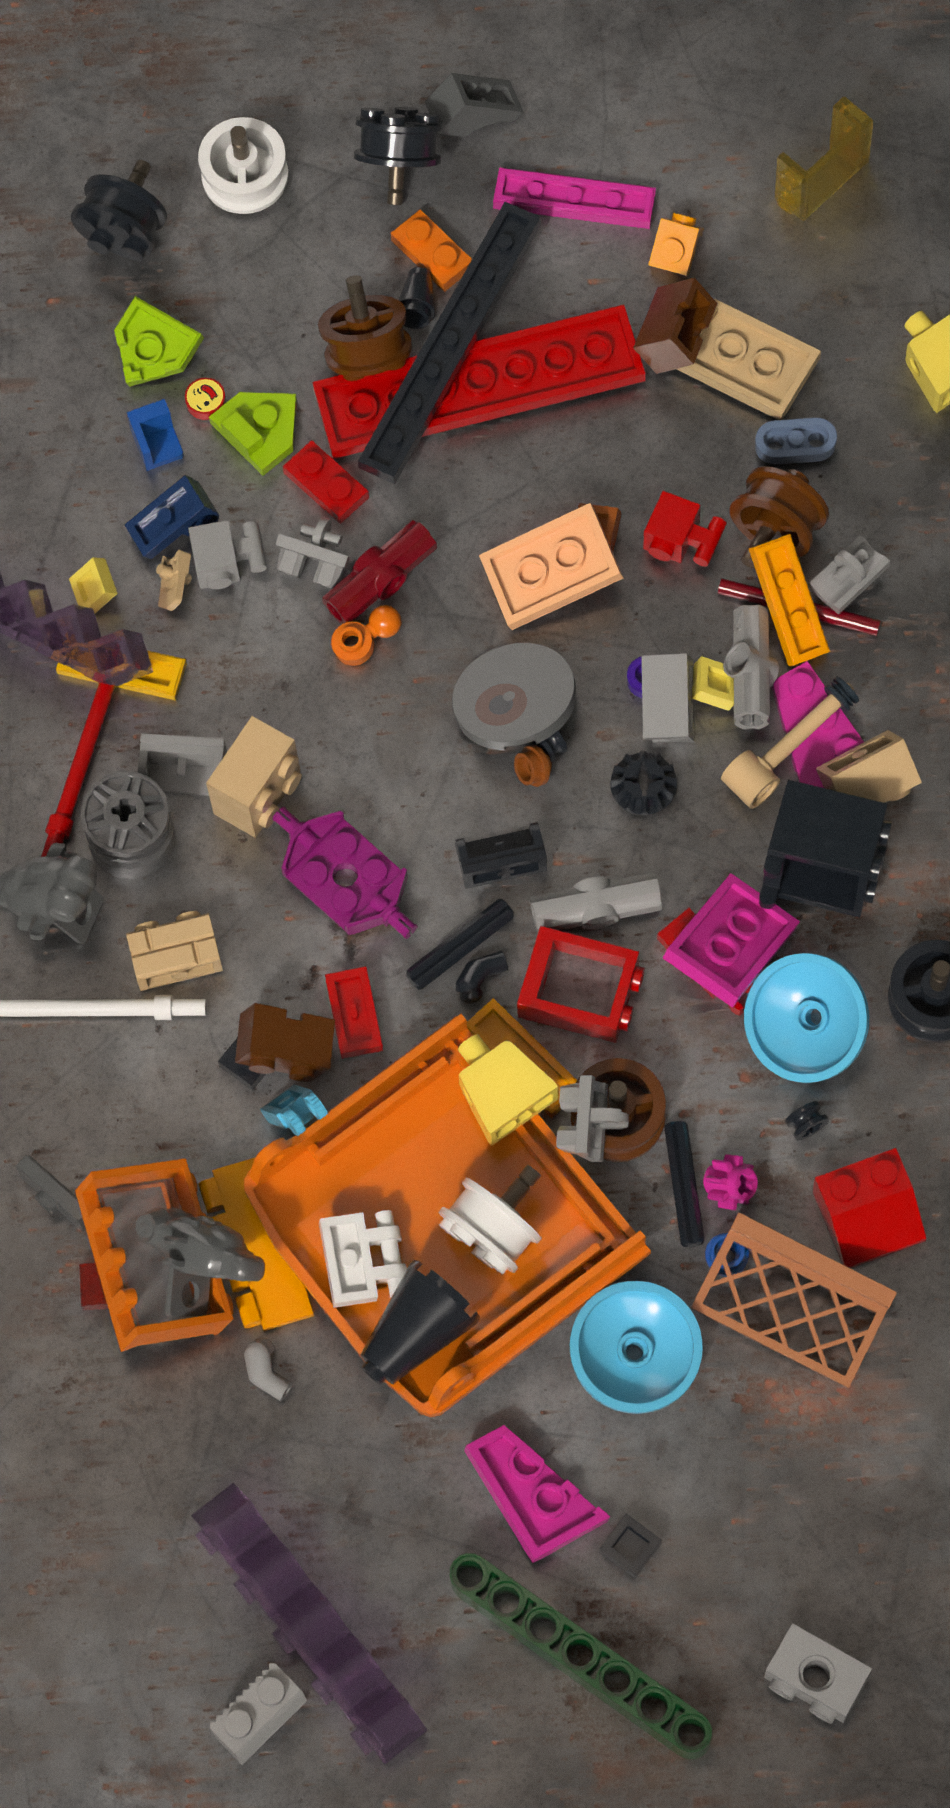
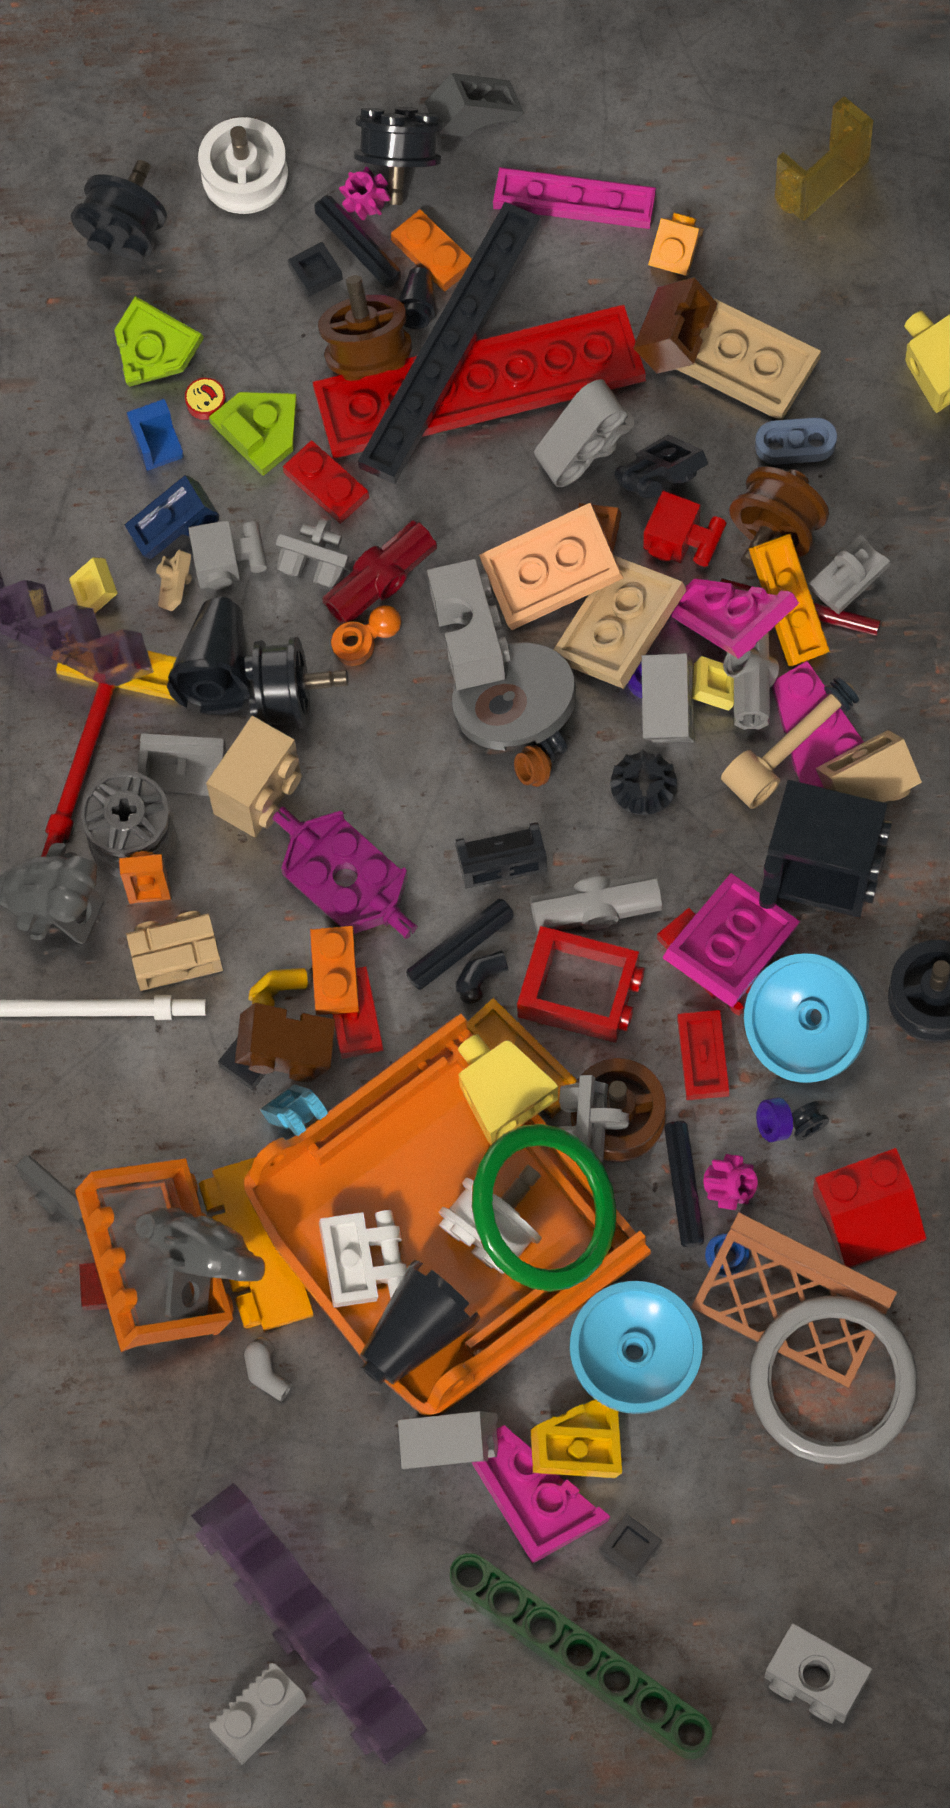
none -> orange plate [119,851,171,904]
none -> black cone [167,596,251,715]
none -> black wheel [245,637,349,729]
none -> yellow arm [248,968,308,1006]
none -> black plate [288,242,343,298]
none -> orange plate [310,926,359,1015]
none -> black axle [314,195,401,288]
none -> dark pink gear [339,167,391,220]
none -> light grey hinge [398,1411,498,1470]
none -> light grey arch [427,559,510,690]
none -> green wedge [471,1124,616,1292]
none -> yellow wing [531,1400,622,1478]
none -> light grey piece [534,380,634,487]
none -> tan plate [553,556,686,689]
none -> black plate [614,435,708,498]
none -> dark pink wing [671,578,799,659]
none -> red plate [677,1010,729,1100]
none -> light grey wedge [749,1296,917,1465]
none -> dark purple tile [756,1097,793,1142]

